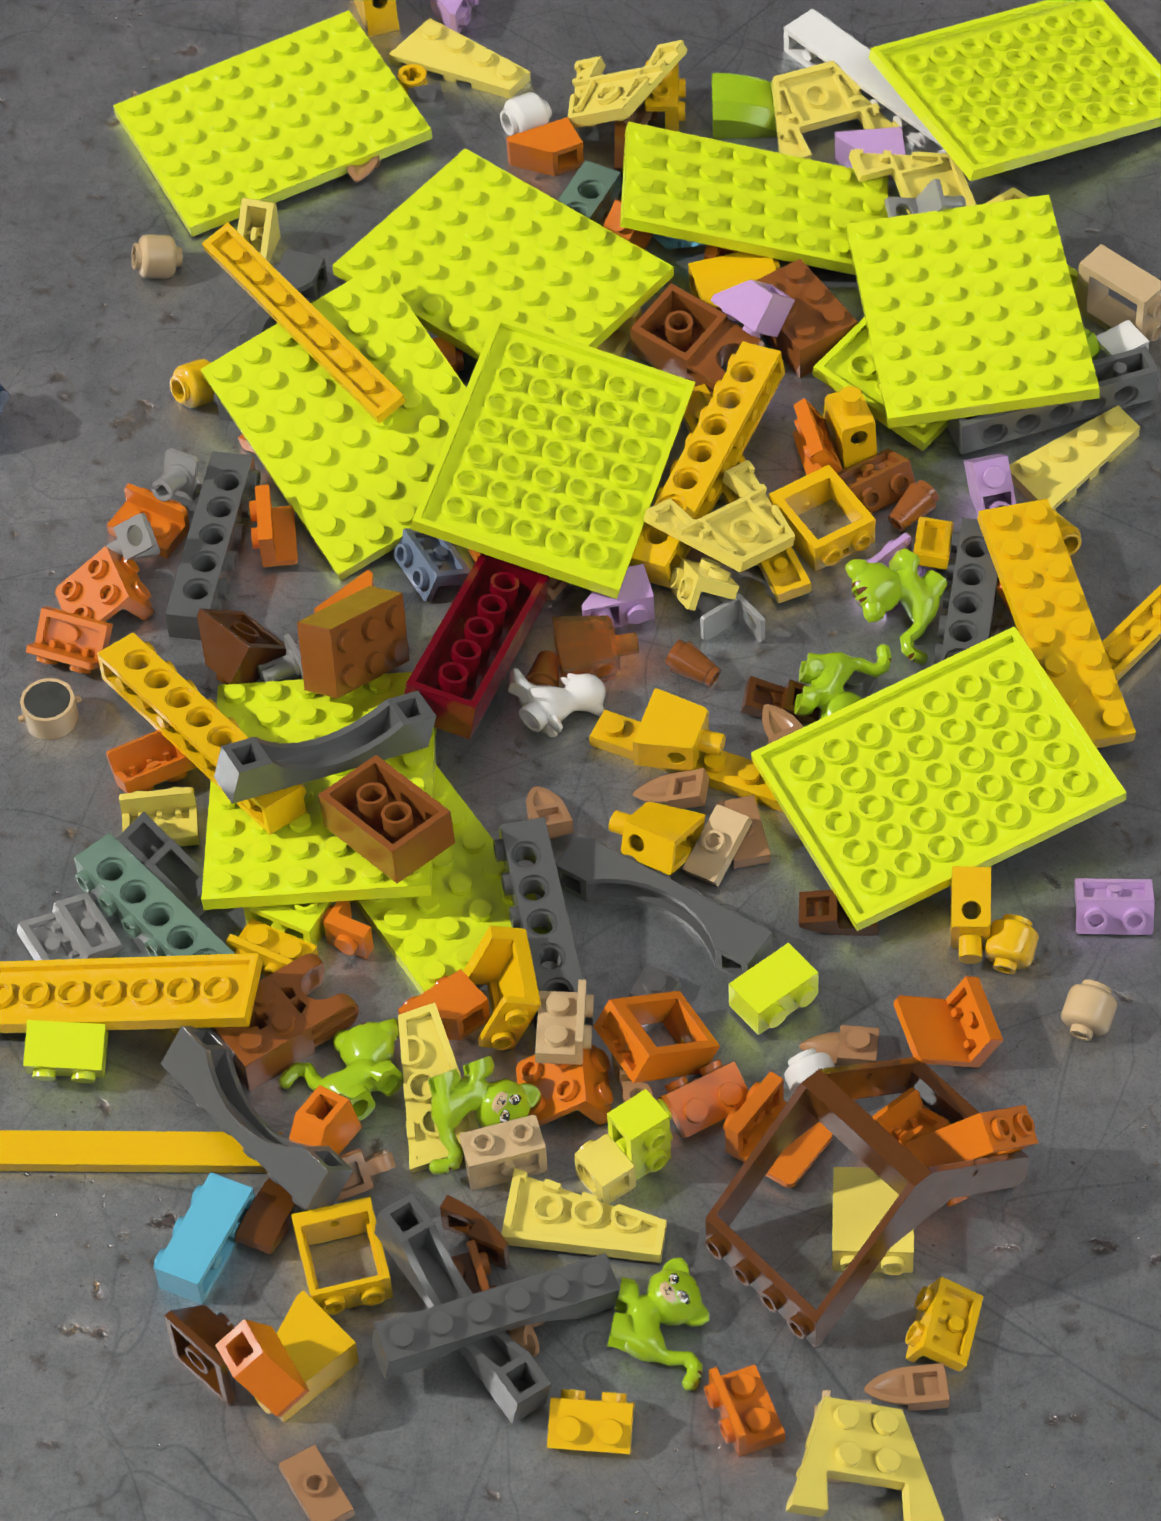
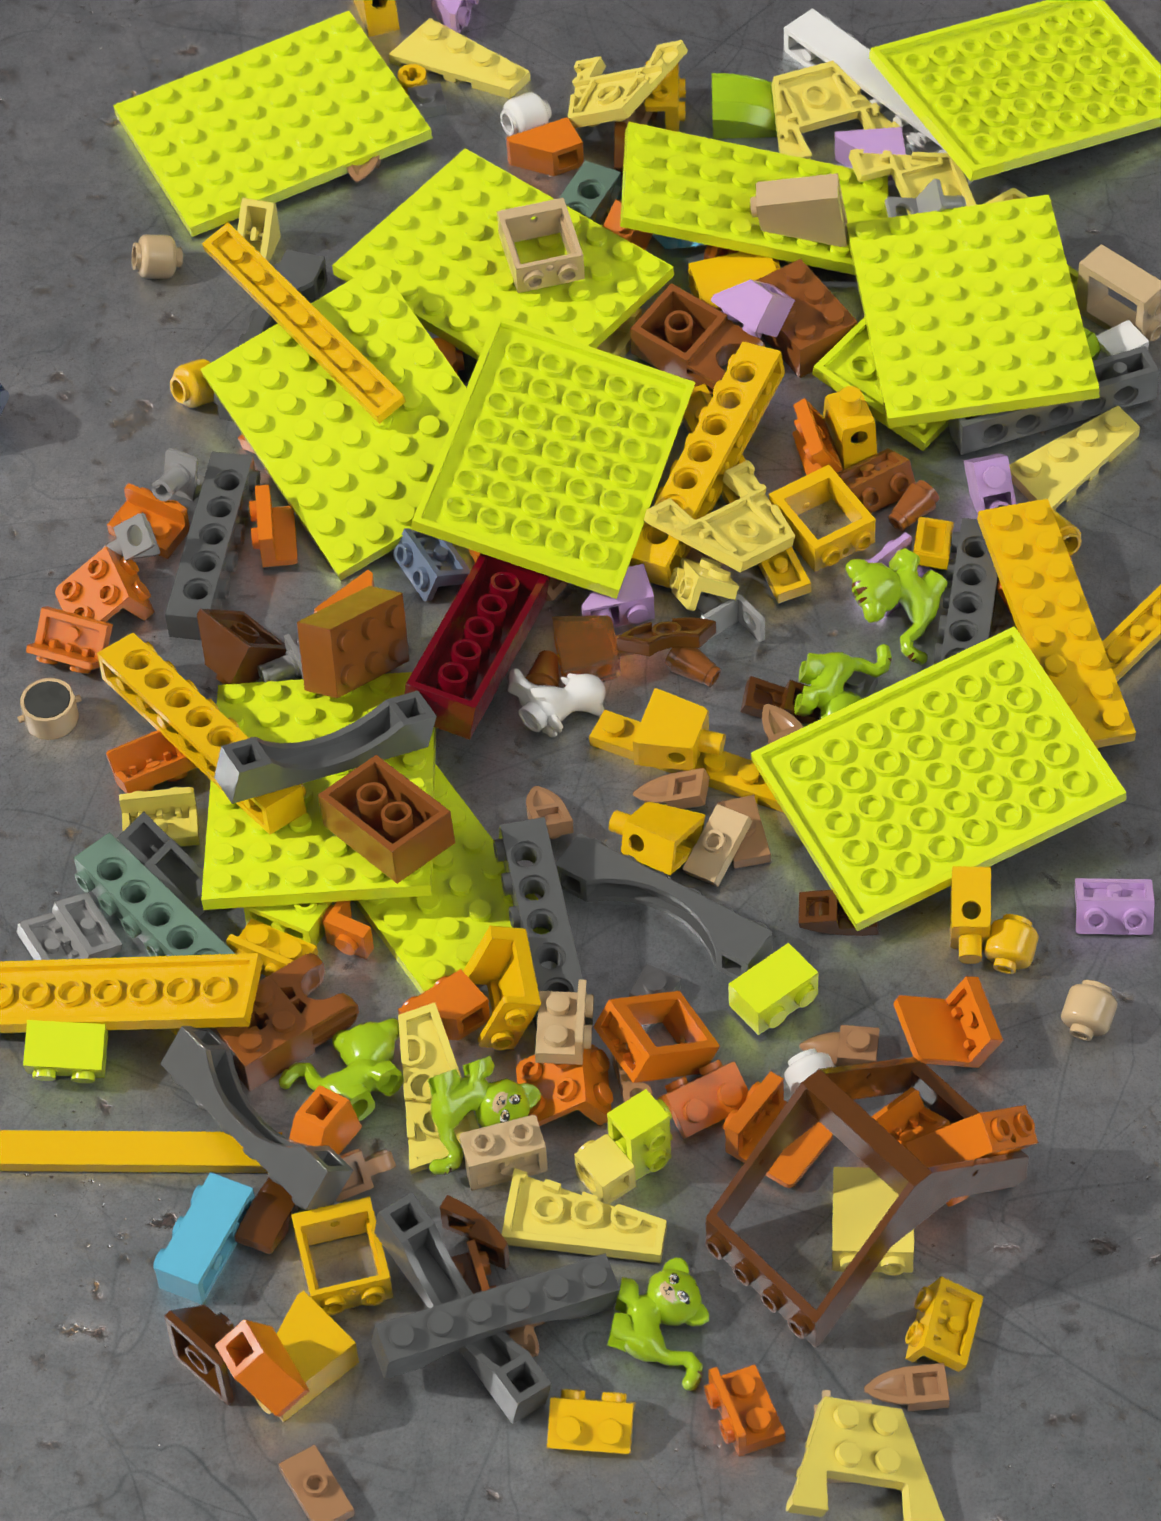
none -> tan window [497,197,585,293]
none -> reddish brown tile [617,618,717,657]
none -> tan slope [750,173,848,247]

